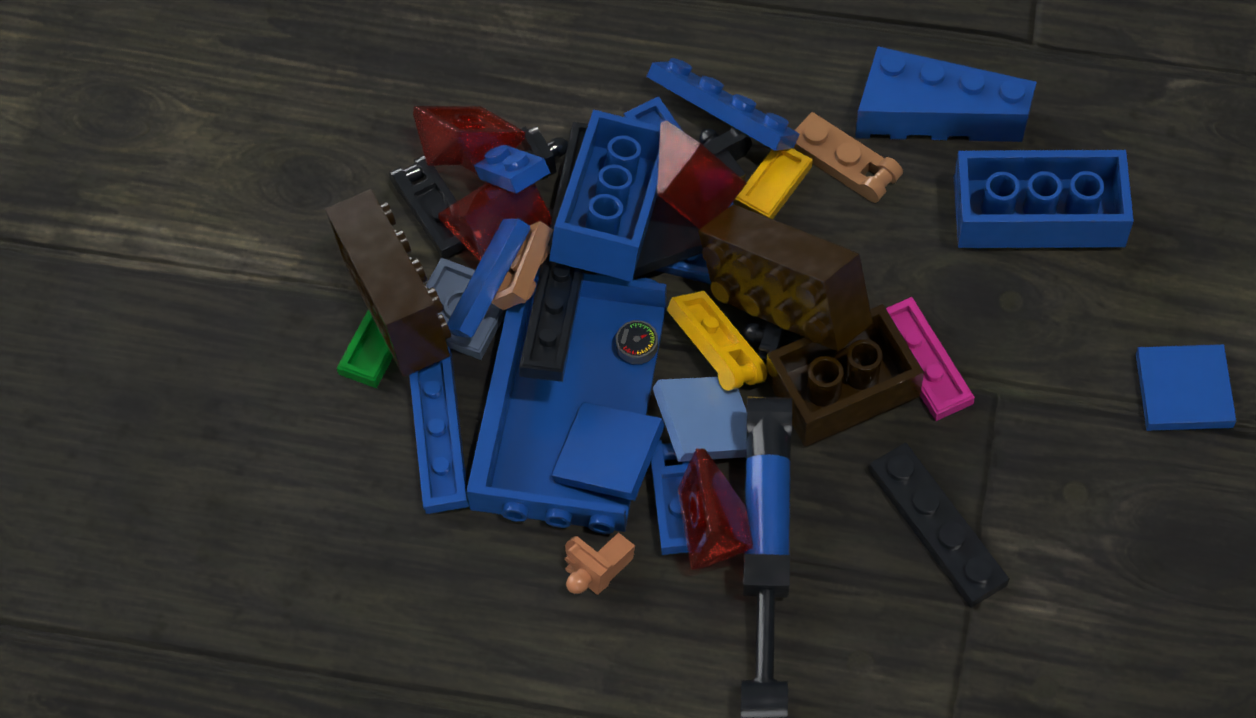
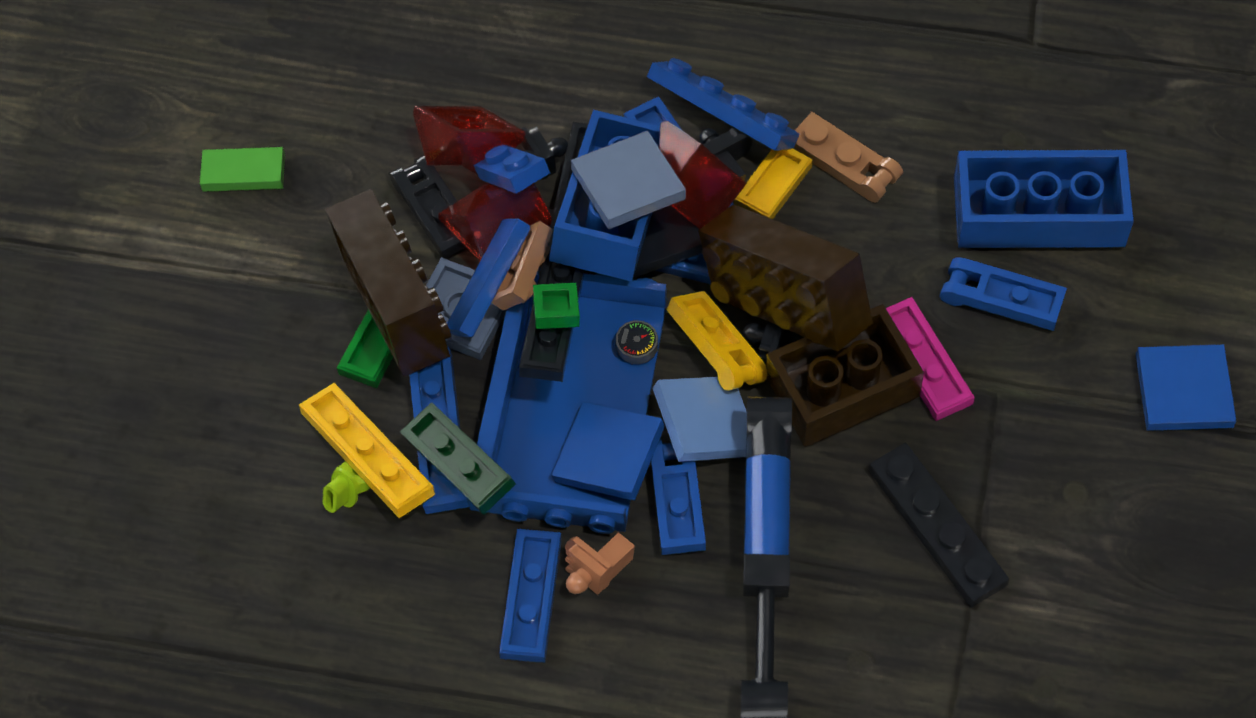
clear red slope [678,448,754,570] -> none
blue wedge [855,46,1037,142] -> none
none -> bright green tile [200,147,285,191]
none -> yellow tile [299,383,435,518]
none -> lime piece [323,461,370,513]
none -> dark green tile [400,402,516,515]
none -> blue tile [499,529,562,663]
none -> green plate [533,283,580,329]
none -> sand blue tile [571,130,686,229]
none -> blue plate [939,257,1067,331]

